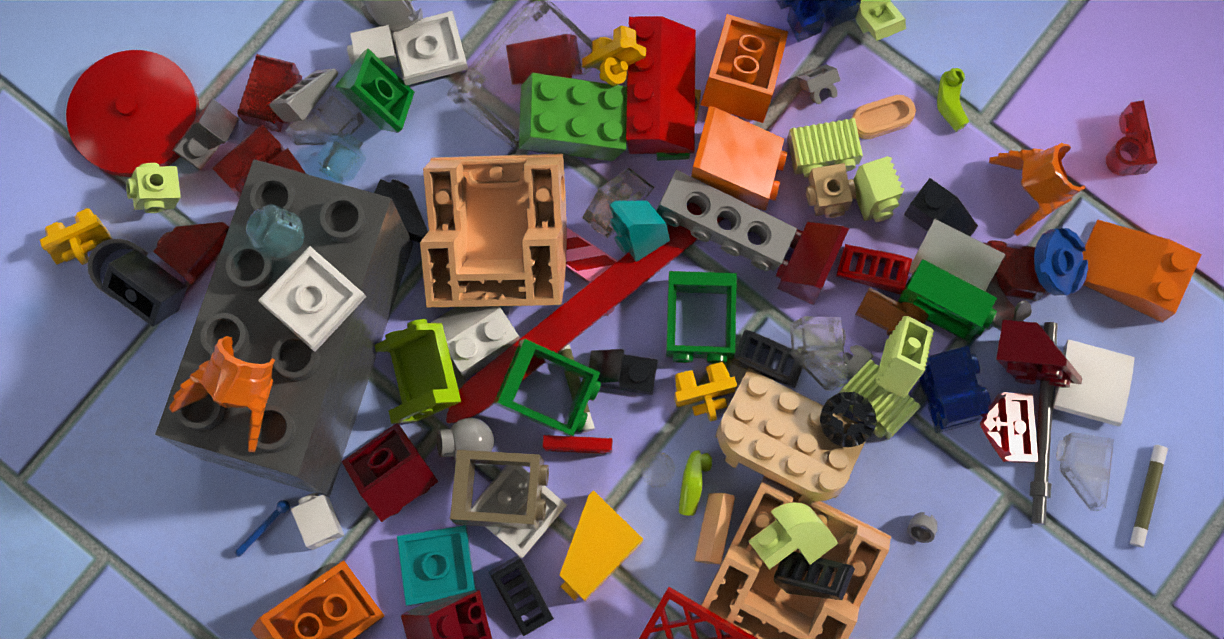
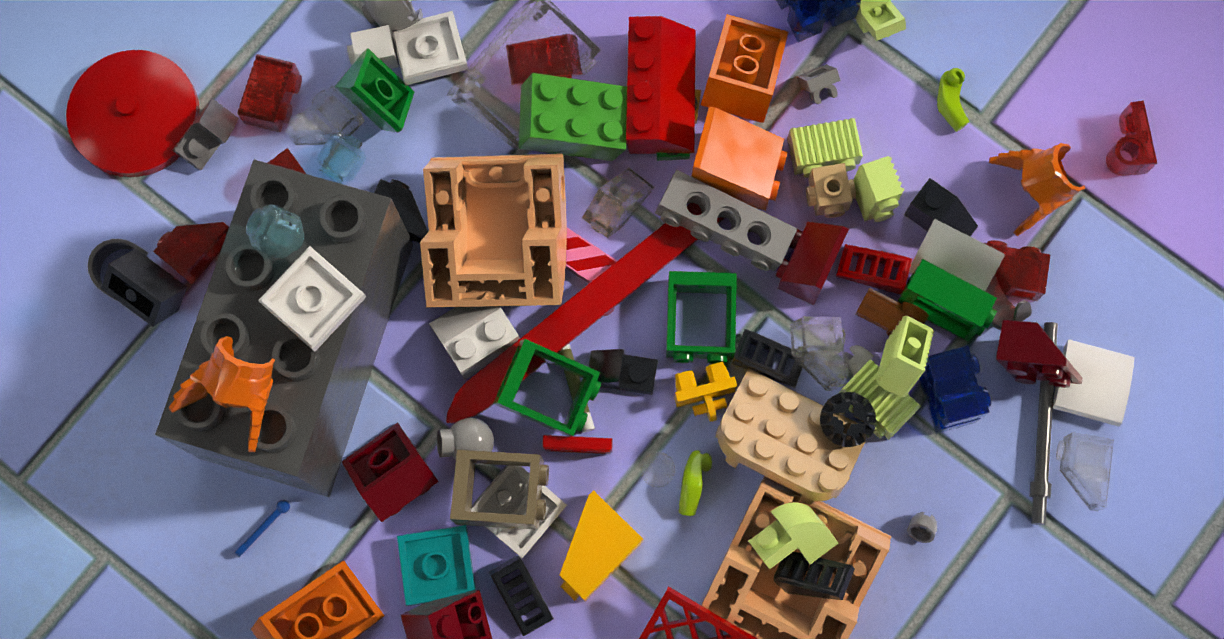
yellow hips [40,208,112,265] -> none
yellowish green brick [126,163,181,213] -> none
clear red brick [212,124,289,199] -> none
light grey slope [269,68,338,122] -> none
white brick [291,493,345,550] -> none
lime panel [374,319,461,424] -> none
yellow hips [582,26,646,86] -> none
teal slope [609,201,670,262] -> none
light nougat tile [694,493,735,564] -> none
light nougat tile [852,95,916,139] -> none
slope [980,392,1038,463] -> none
blue tile [1034,228,1088,296] -> none
orange slope [1082,220,1202,322] -> none
olive bar [1130,445,1168,548] -> none

